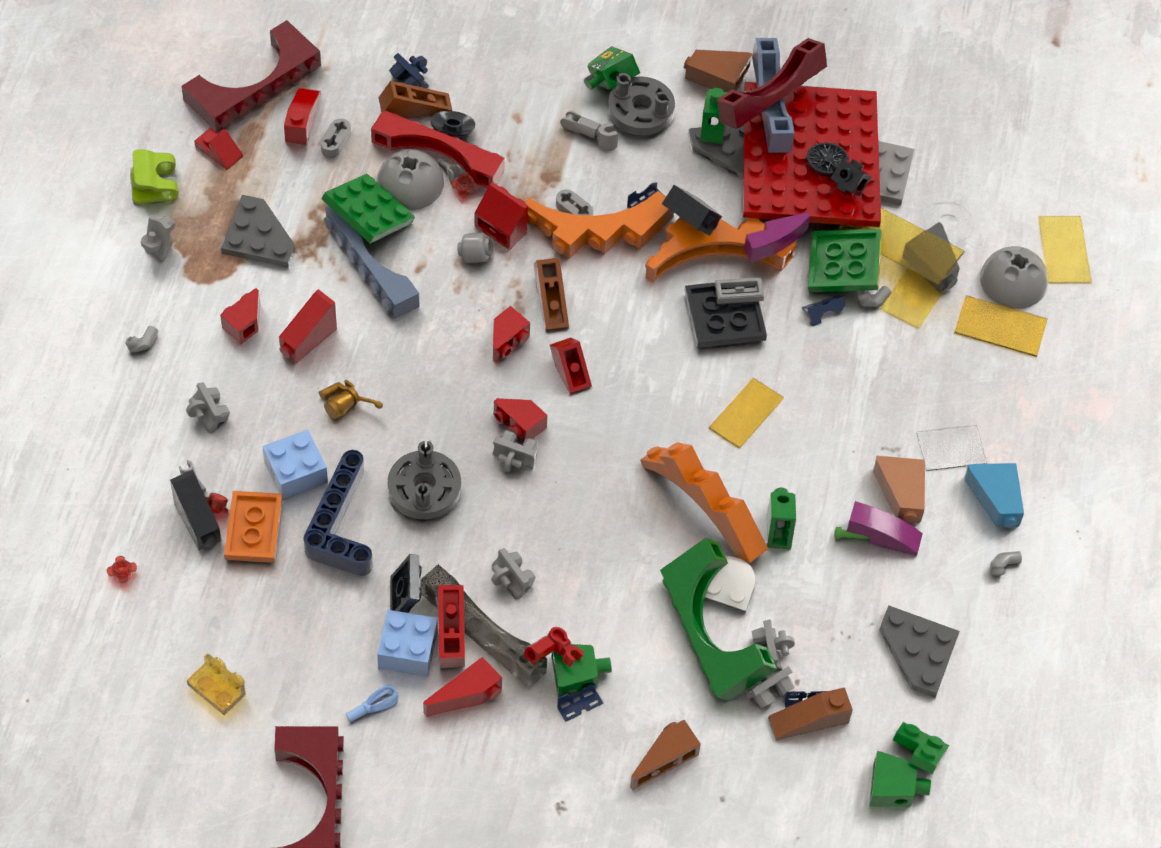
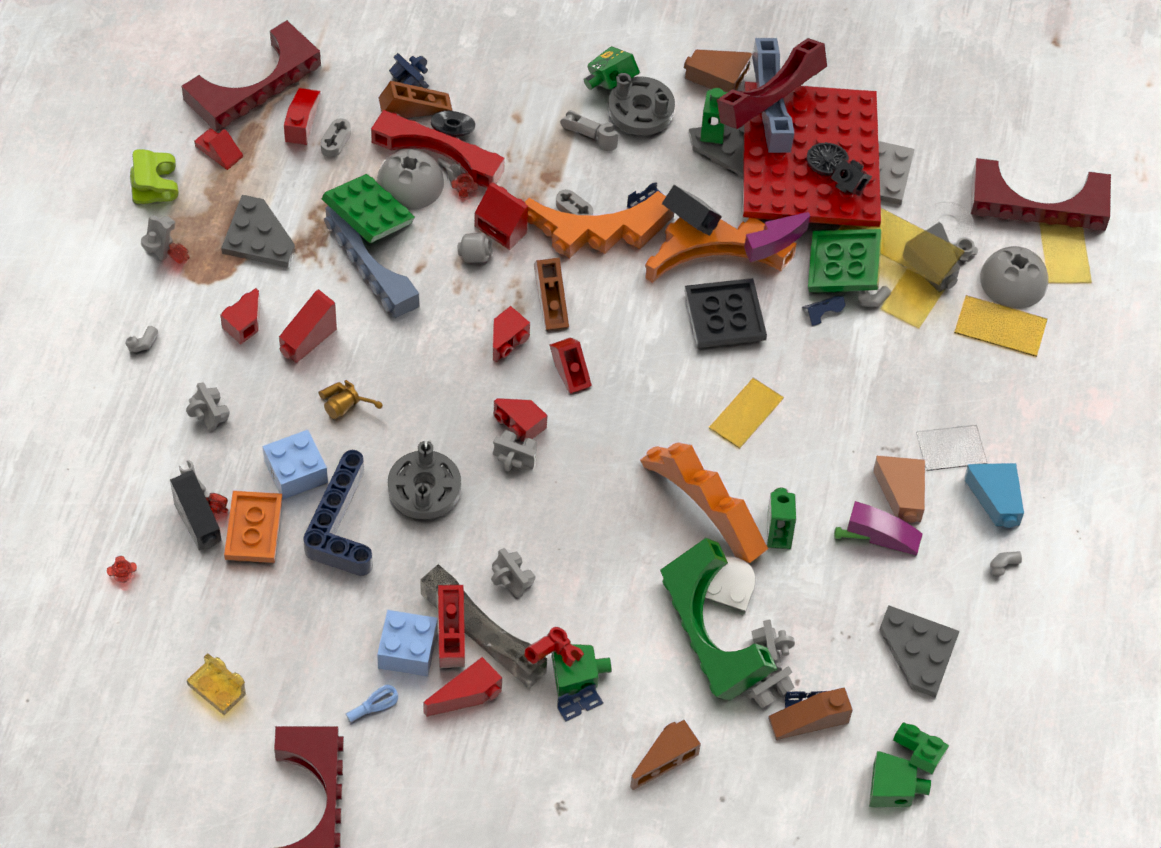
black plate [390,554,422,613] -> none
light grey tile [714,277,764,304] -> none
none -> clear red plate [167,242,190,264]
none -> light grey plate [951,237,978,261]
none -> dark red arch [970,158,1111,231]

